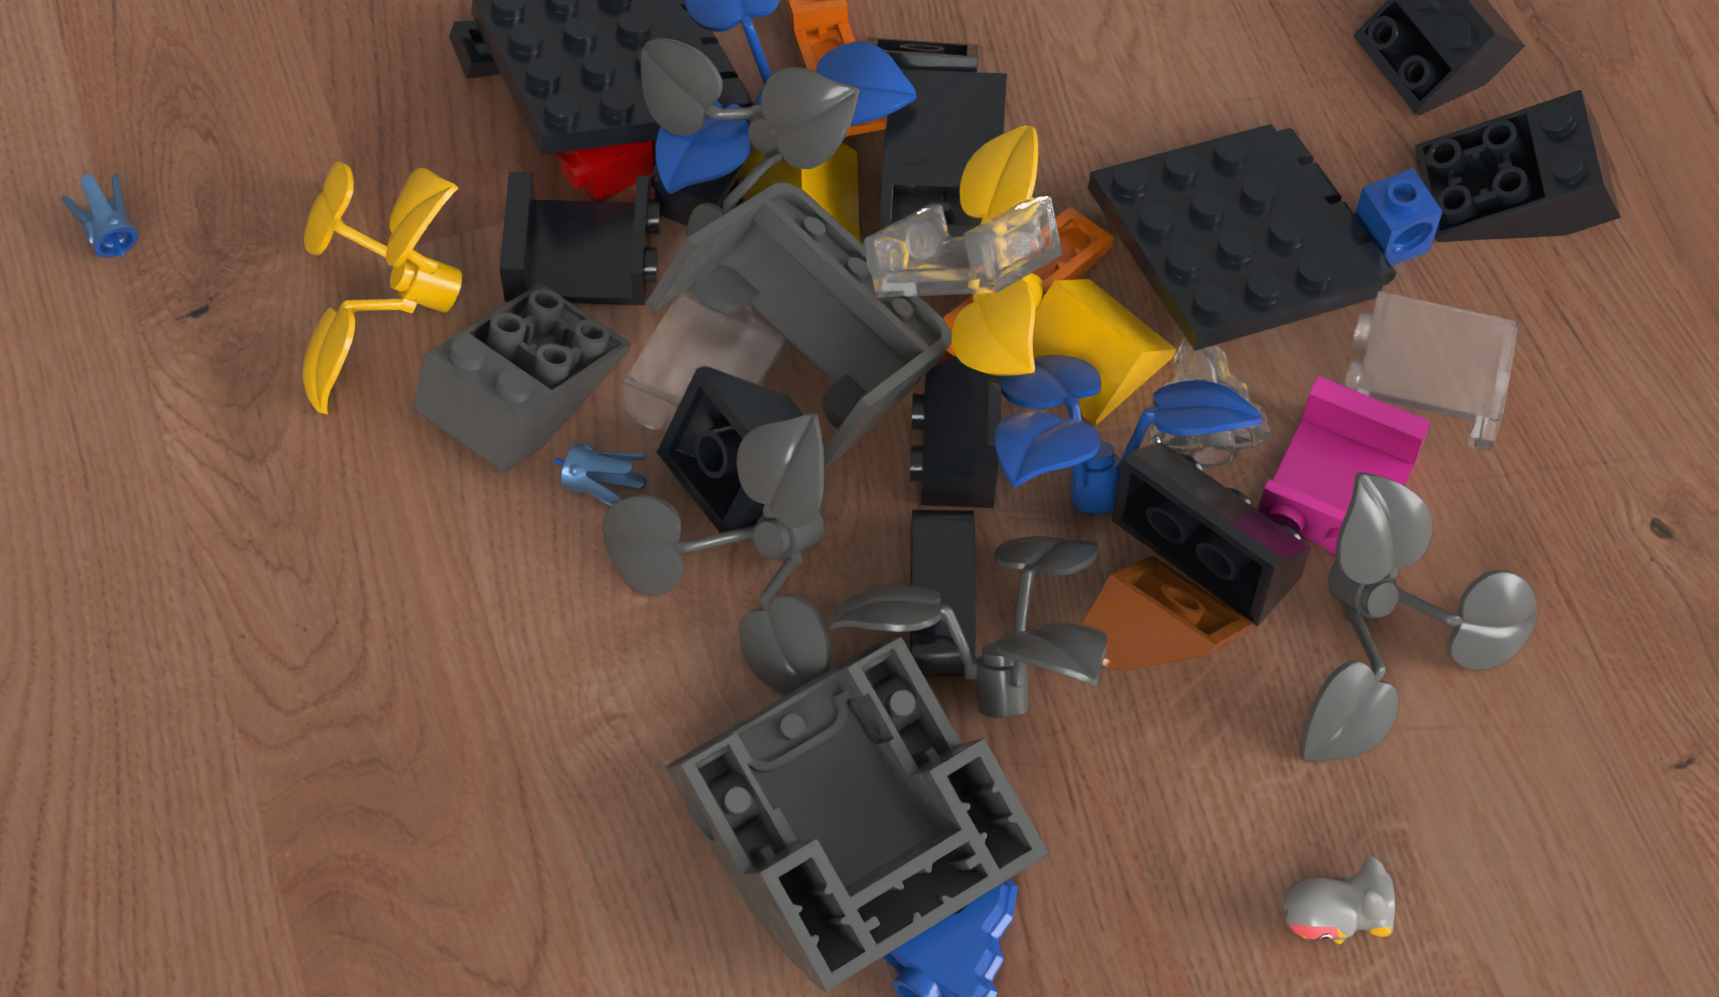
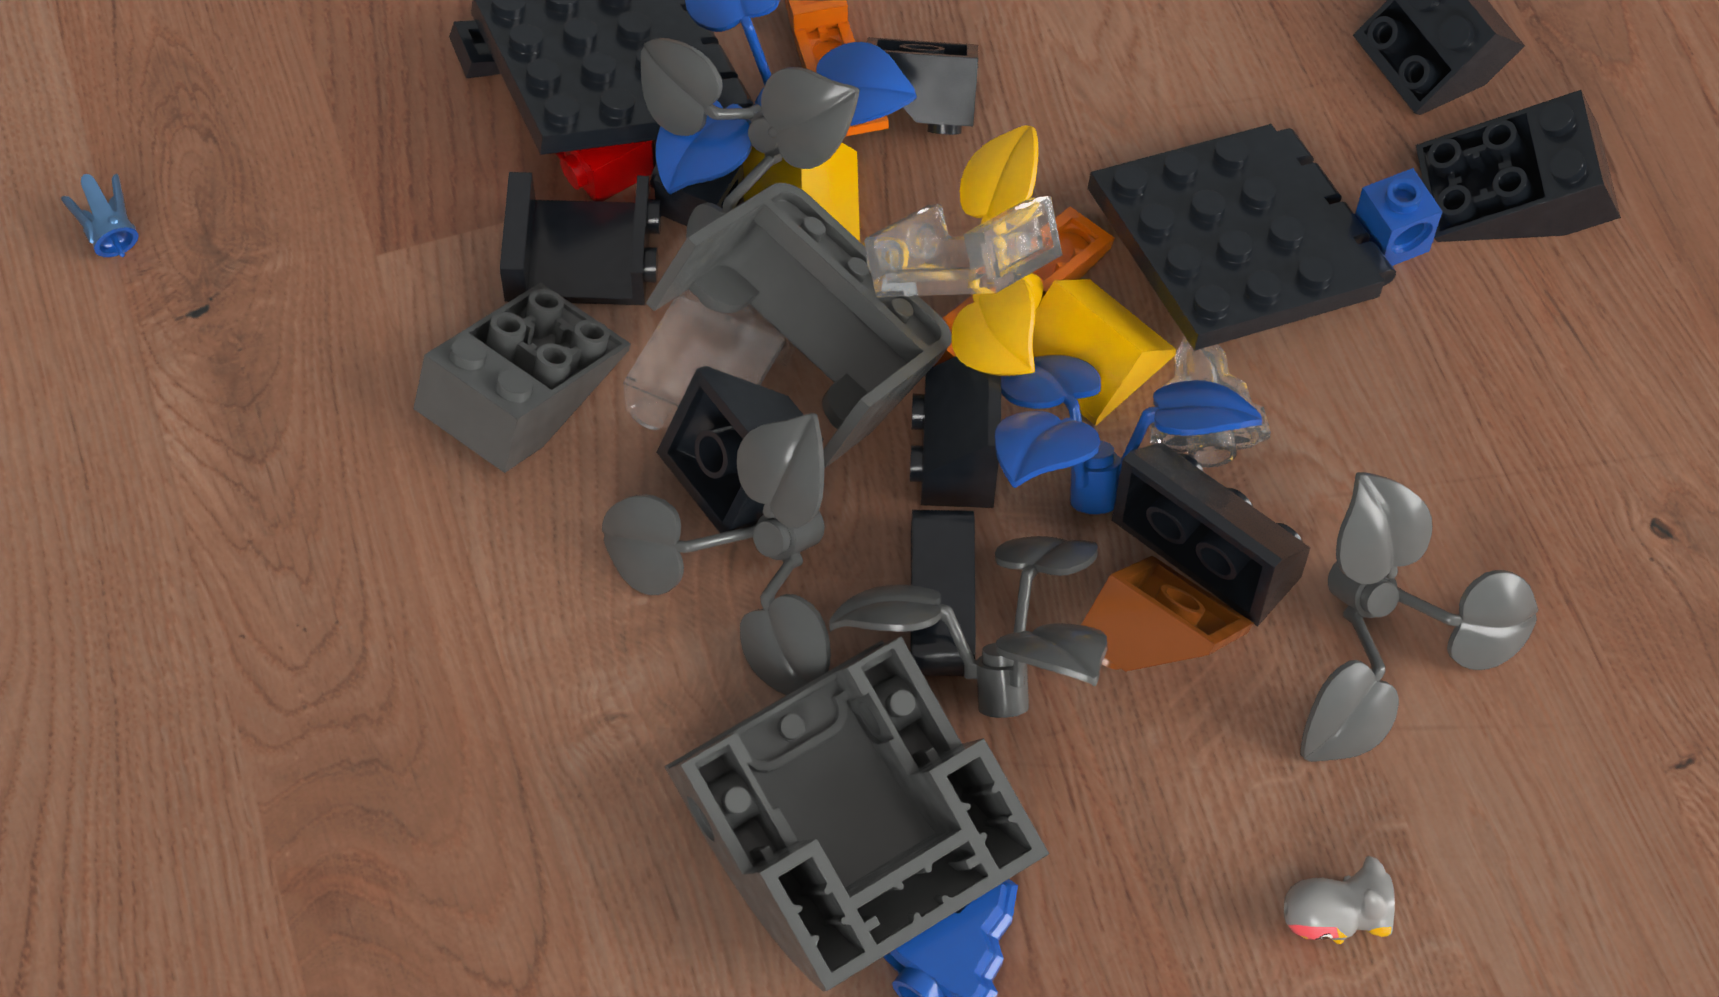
yellow plant [302,161,462,415] -> none
flat silver piece [554,442,647,507] -> none
black slope [879,69,1007,247] -> none
dark pink panel [1258,376,1431,556] -> none
clear panel [1344,291,1519,451] -> none

